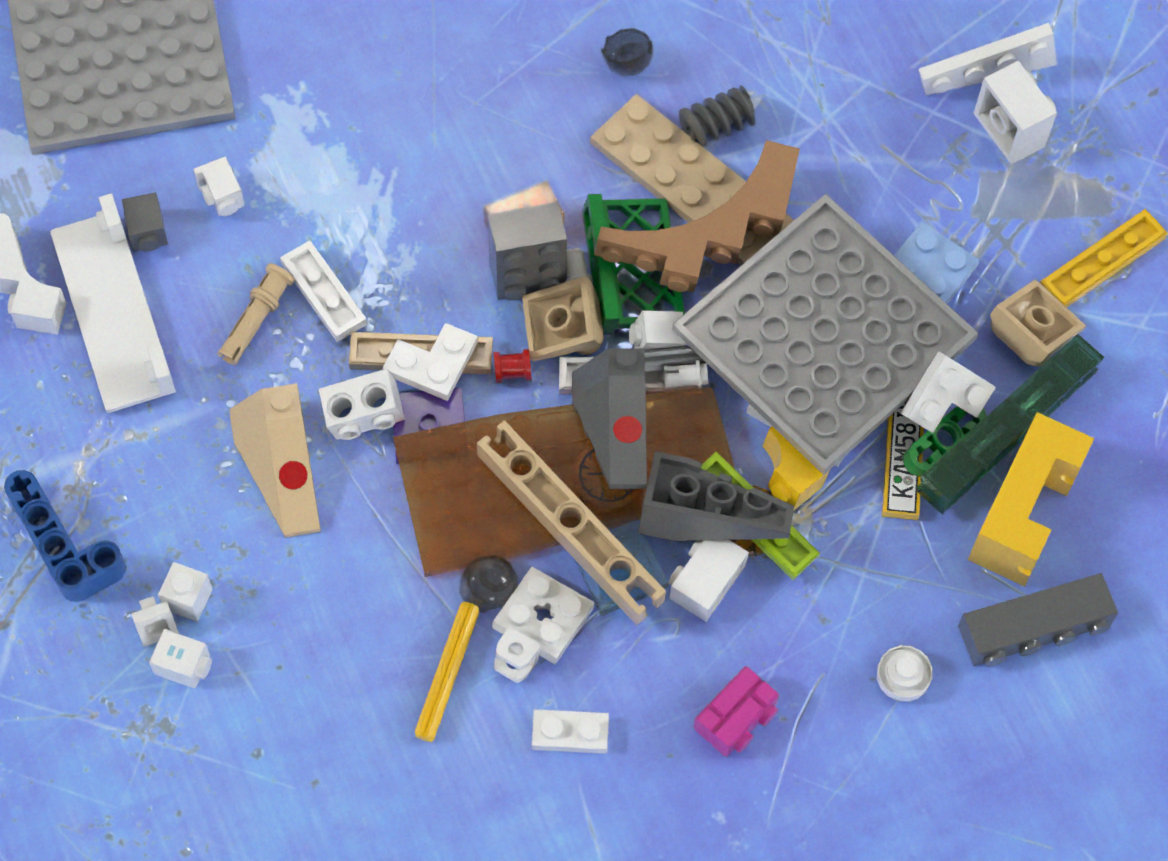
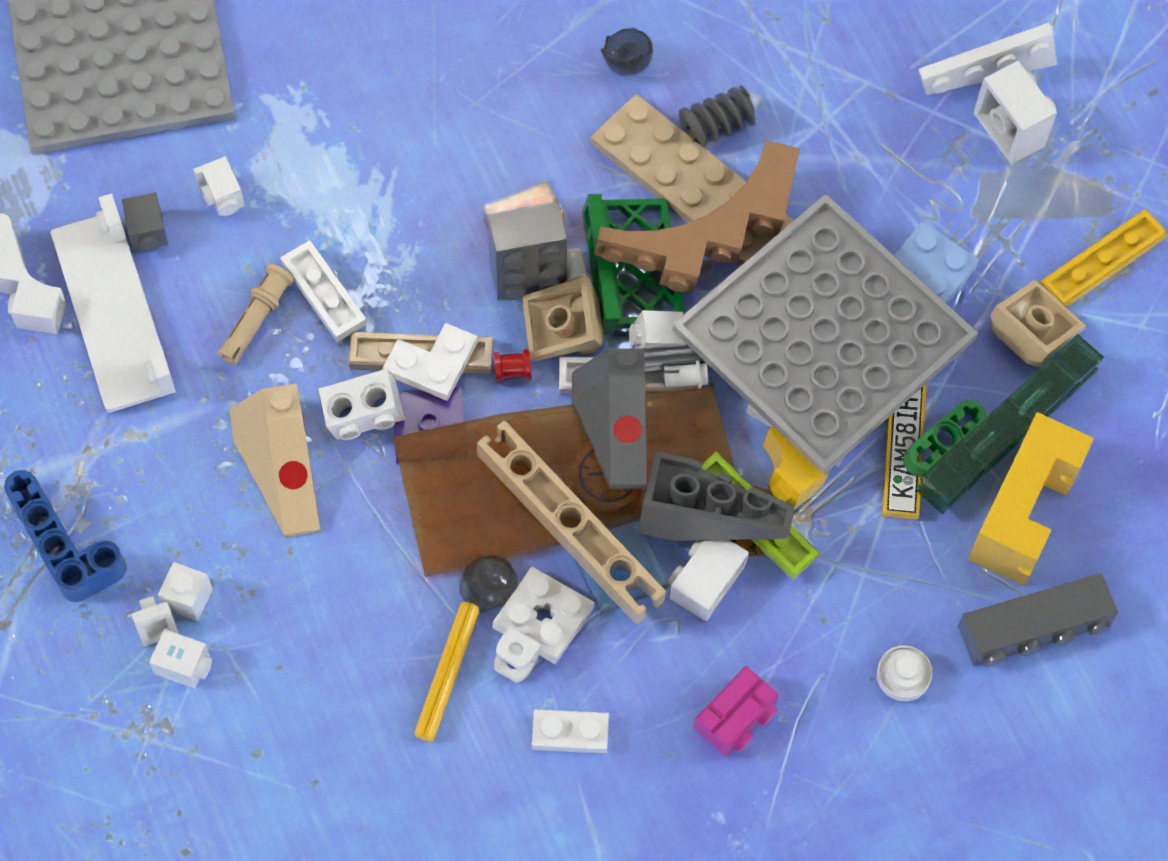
white plate [900,351,996,433] -> none

